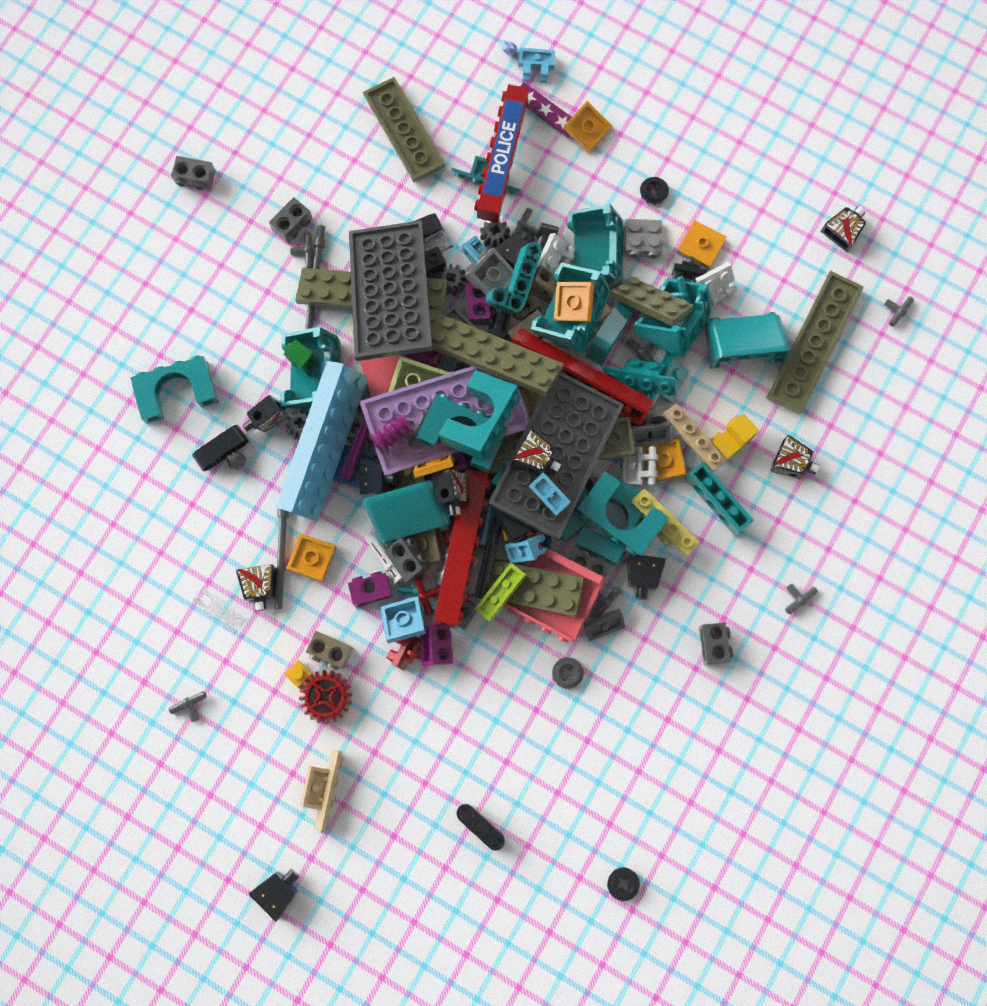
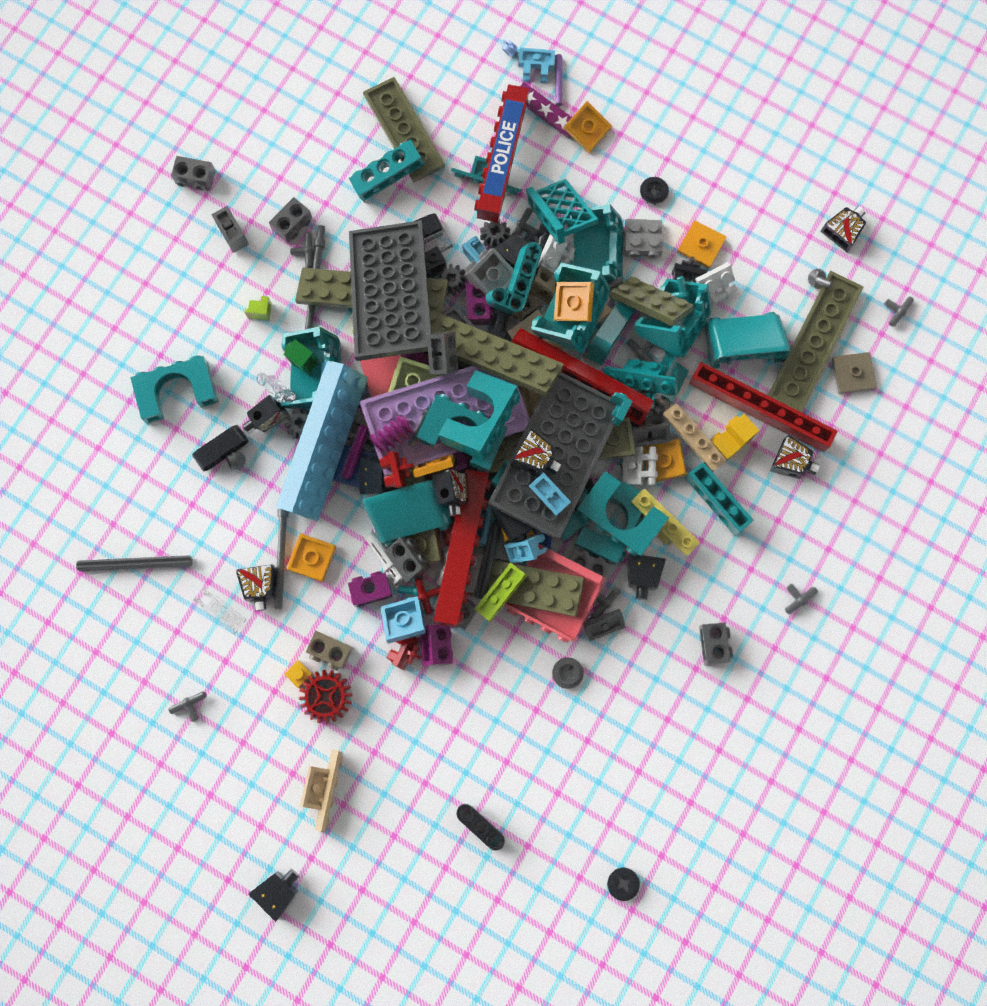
none -> dark grey axle [76,555,193,571]
none -> dark grey brick [211,206,249,253]
none -> lime panel [244,296,272,321]
none -> clear hinge [256,372,295,402]
none -> teal brick [348,140,425,202]
none -> red hips [379,451,414,488]
none -> dark grey brick [427,332,458,374]
none -> teal fence [526,179,598,245]
none -> medium lavender bar [555,54,563,106]
none -> teal bracket [610,392,633,426]
none -> flat silver plate [652,393,670,416]
none -> red brick [689,361,838,453]
none -> flat silver plate [807,269,833,288]
none -> dark tan plate [832,352,877,394]

